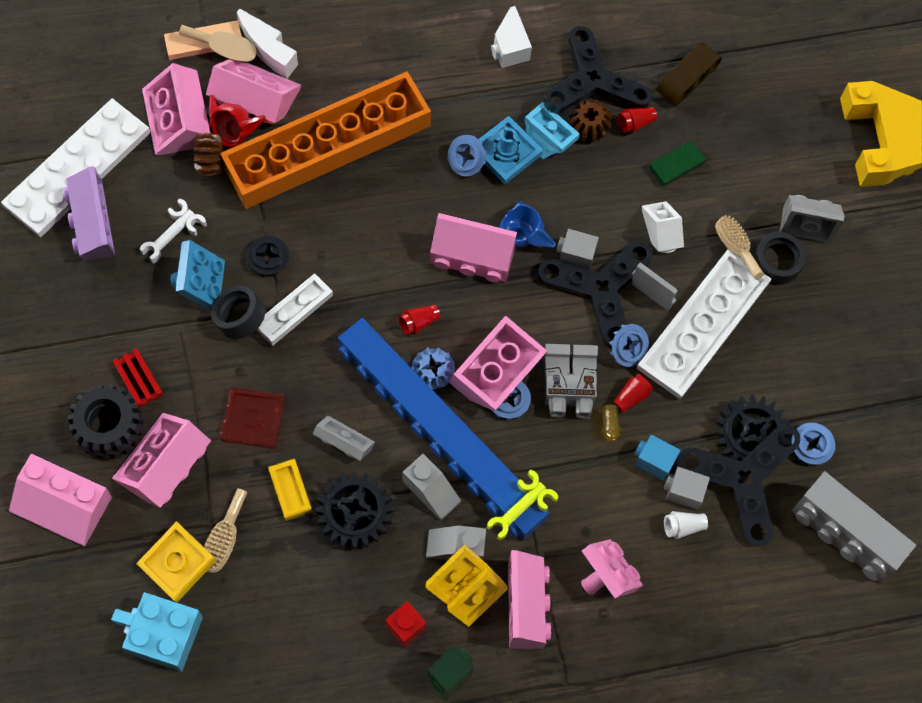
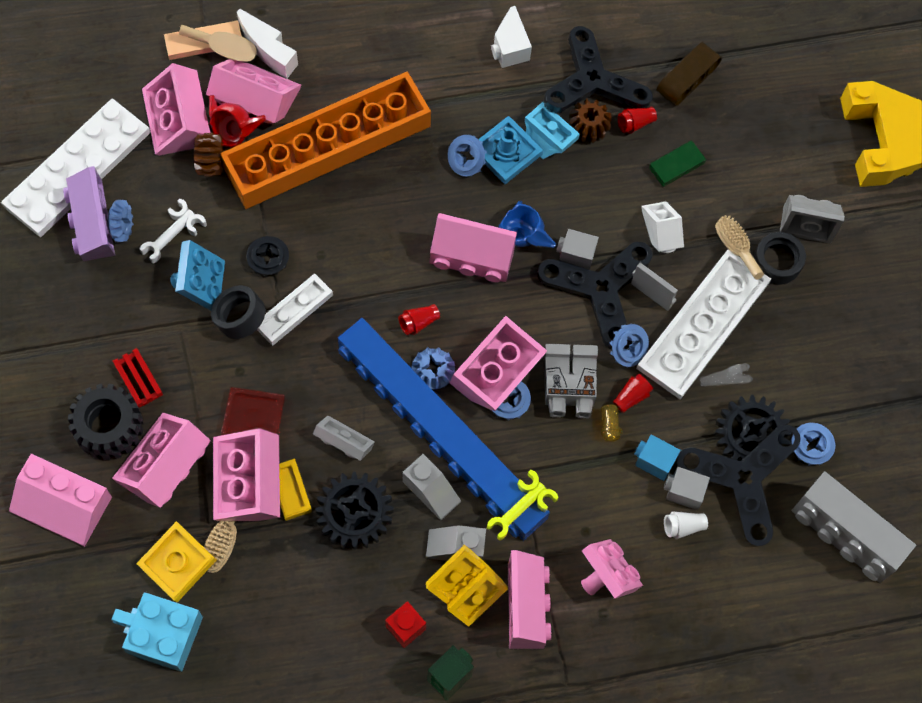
none -> medium blue gear [108,200,134,242]
none -> bright pink slope [213,428,280,521]
none -> clear piece [700,363,753,386]

